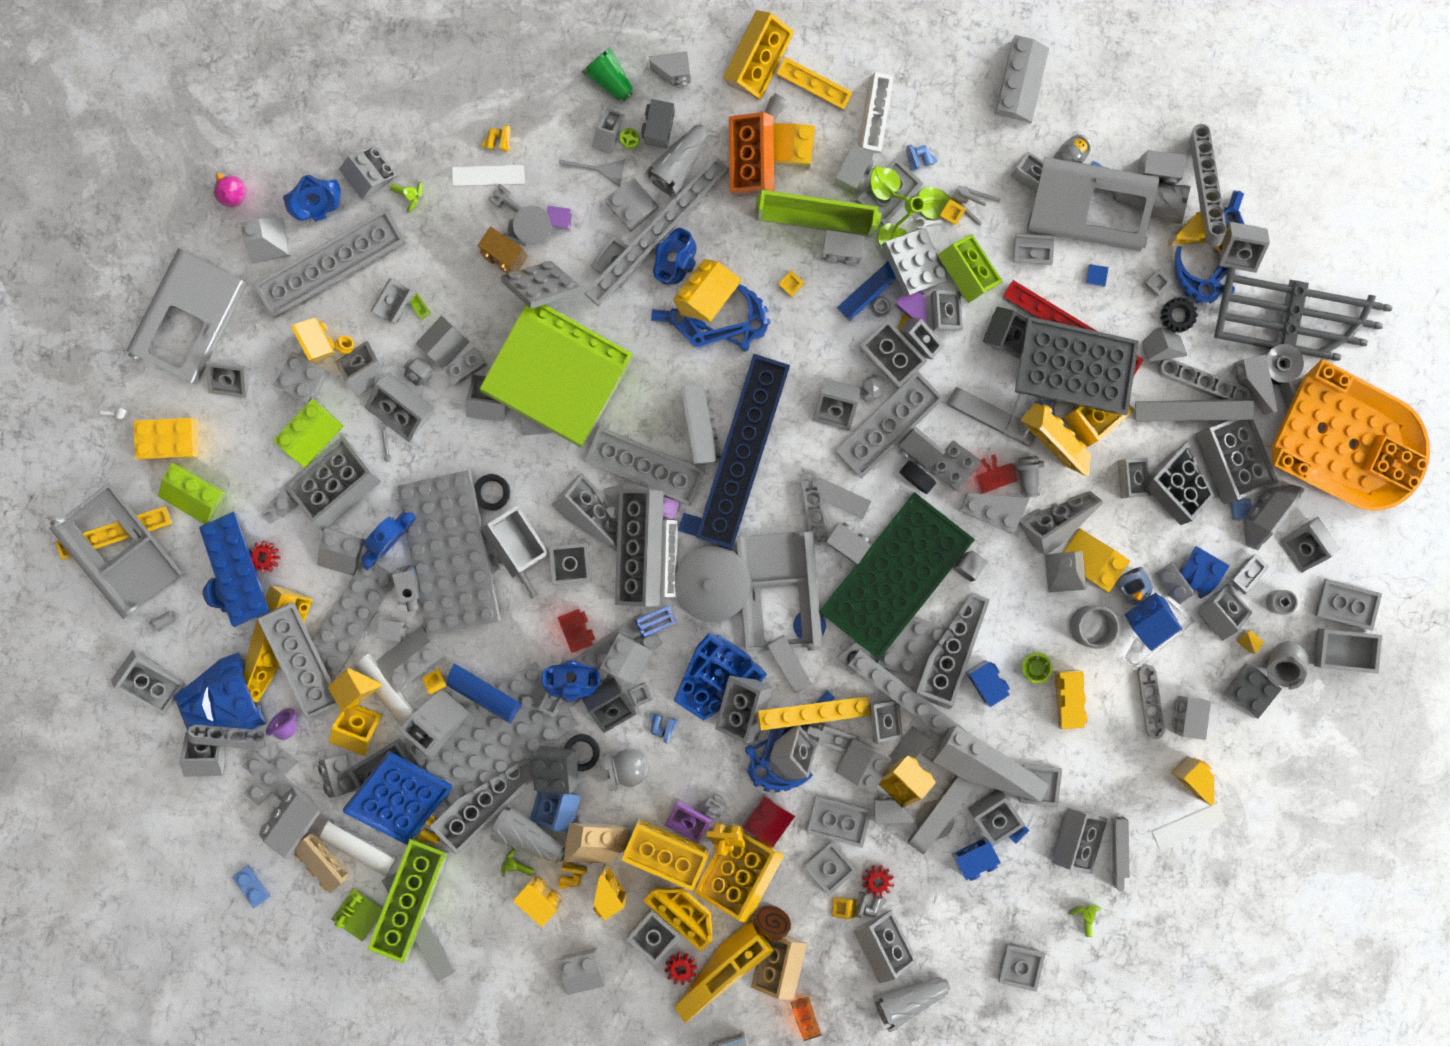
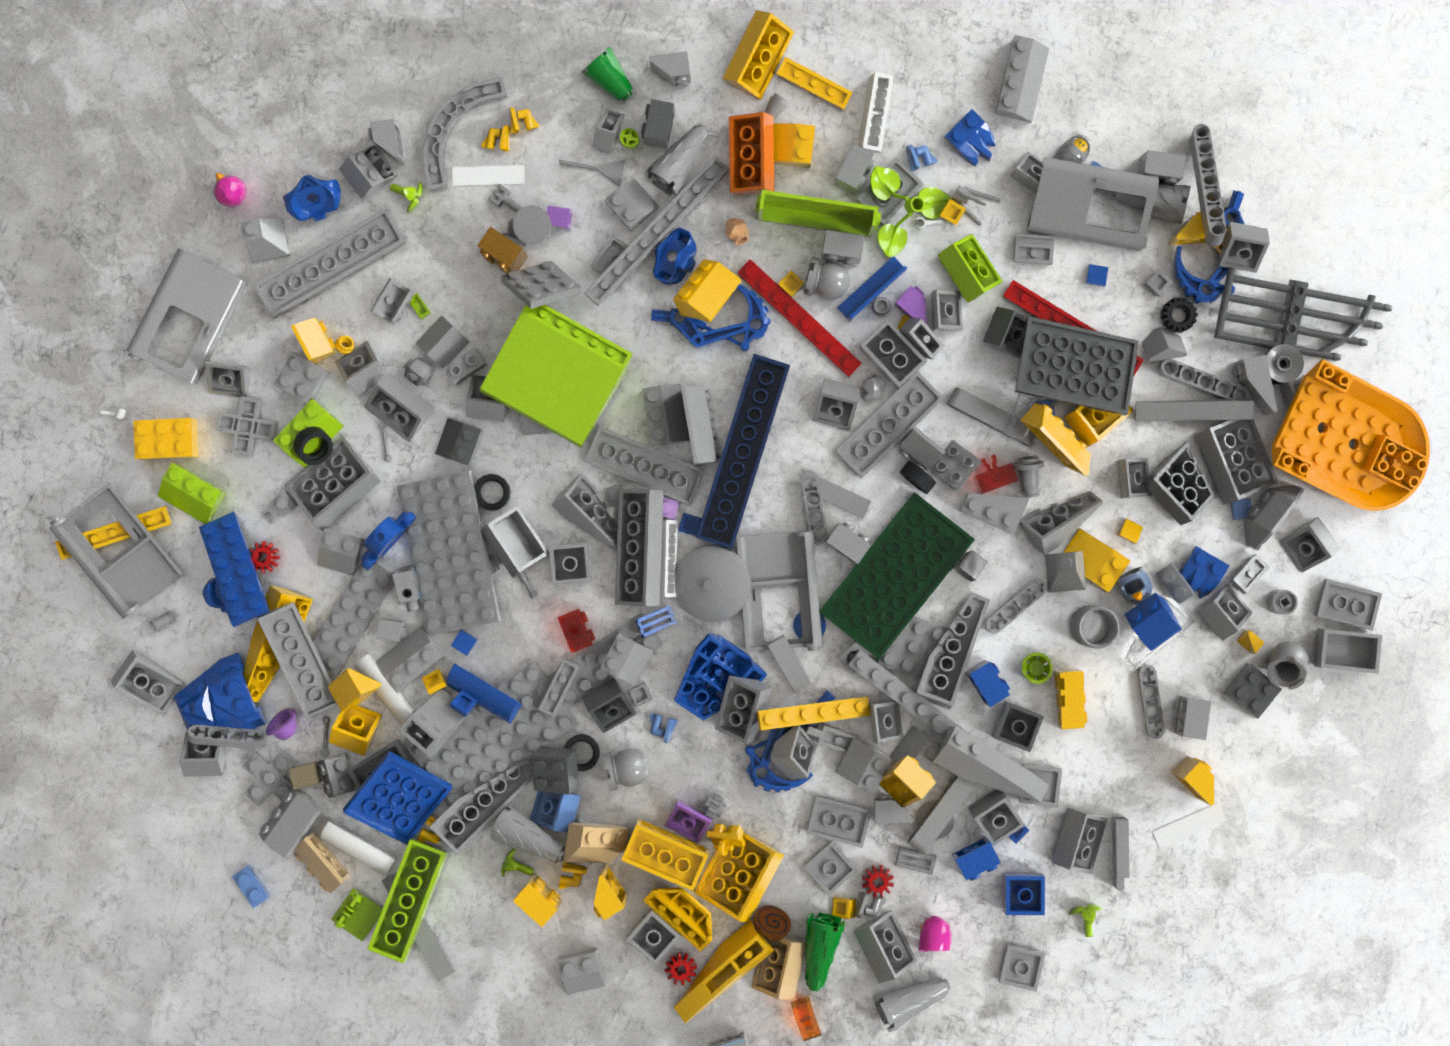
blue piece [541,660,600,702] -> none
dark red slope [742,793,795,847] -> none
light grey plate [881,228,949,297] -> none
none -> light grey plate [216,396,277,456]
none -> dark tan piece [288,761,322,790]
none -> black tyre [293,426,333,465]
none -> light grey hinge [320,716,330,757]
none -> light grey slope [368,119,405,165]
none -> light grey plate [423,77,507,191]
none -> dark grey slope [435,418,484,467]
none -> blue plate [450,690,478,717]
none -> blue tile [451,629,478,656]
none -> yellow piece [509,107,539,134]
none -> light grey slope [642,384,690,447]
none -> light nougat rock [726,218,749,246]
none -> red plate [737,259,862,378]
none -> light grey tile [804,257,850,299]
none -> green cone [805,913,845,991]
none -> light grey tile [895,847,937,875]
none -> dark pink piece [918,915,952,952]
none -> blue plate [944,109,996,167]
none -> light grey beam [985,579,1047,633]
none -> dark grey brick [991,701,1044,752]
none -> blue brick [1003,873,1045,915]
none -> yellow slope [1117,518,1143,544]

